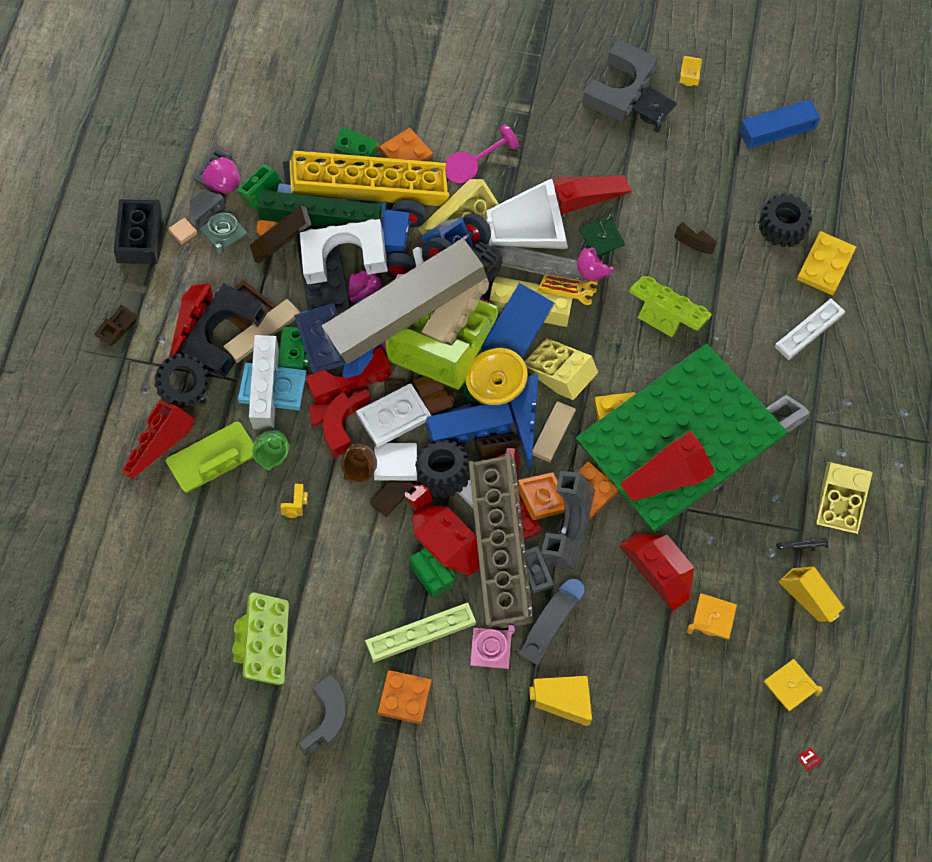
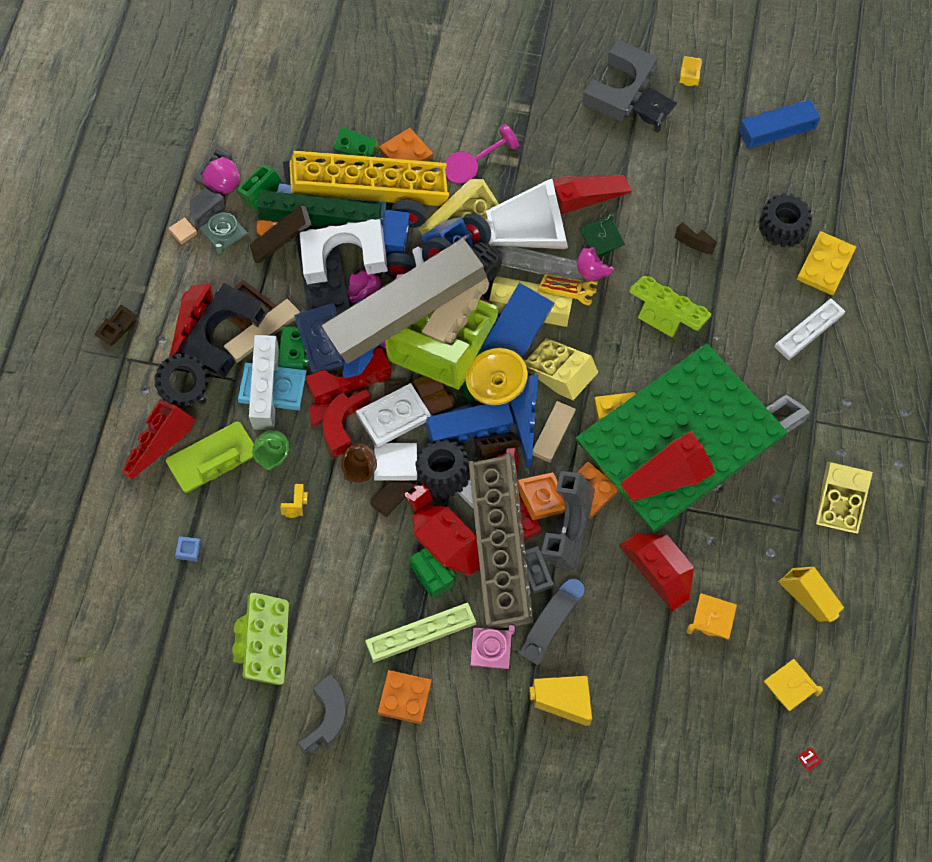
black brick [114,199,162,264] -> none
black piece [776,537,828,551] -> none
none -> medium blue tile [175,536,201,561]

